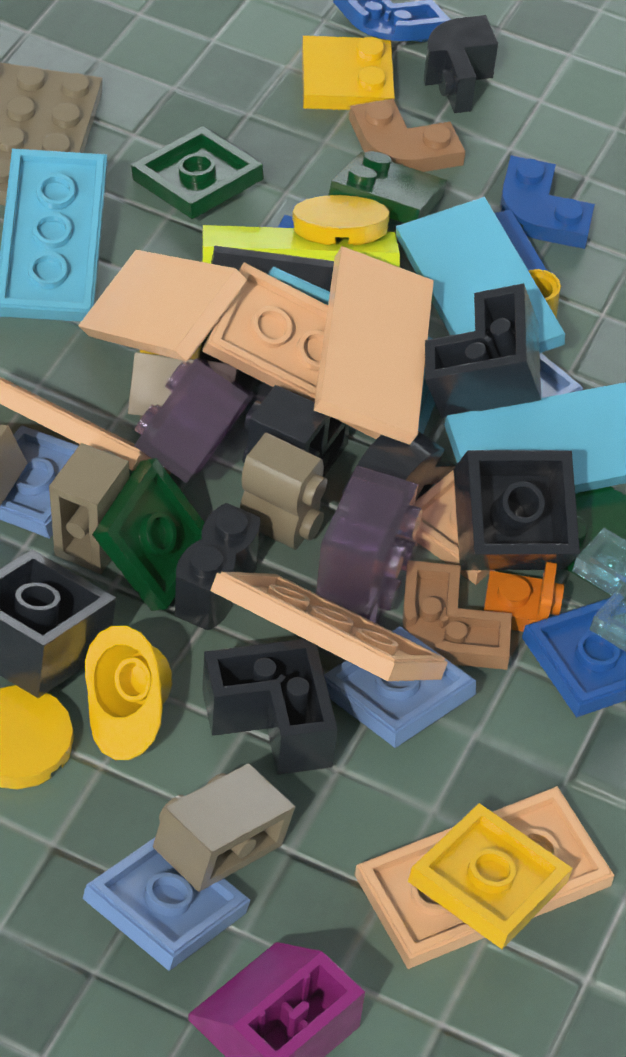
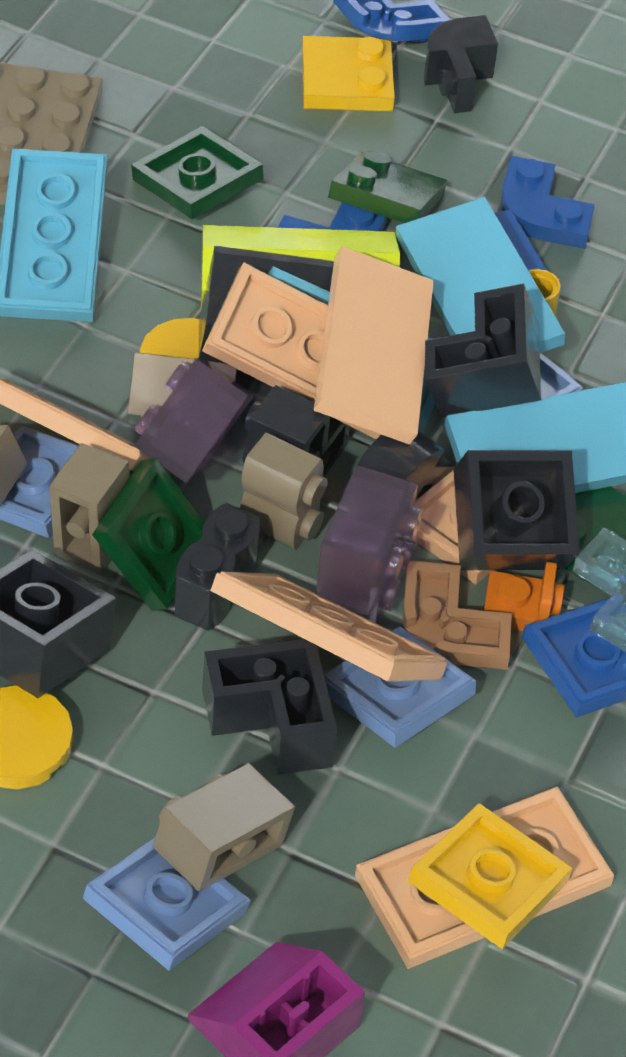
light nougat tile [78,250,247,362] -> none
yellow piece [85,626,173,760] -> none
yellow tile [292,195,389,245] -> none
medium nougat plate [349,99,465,172] -> none

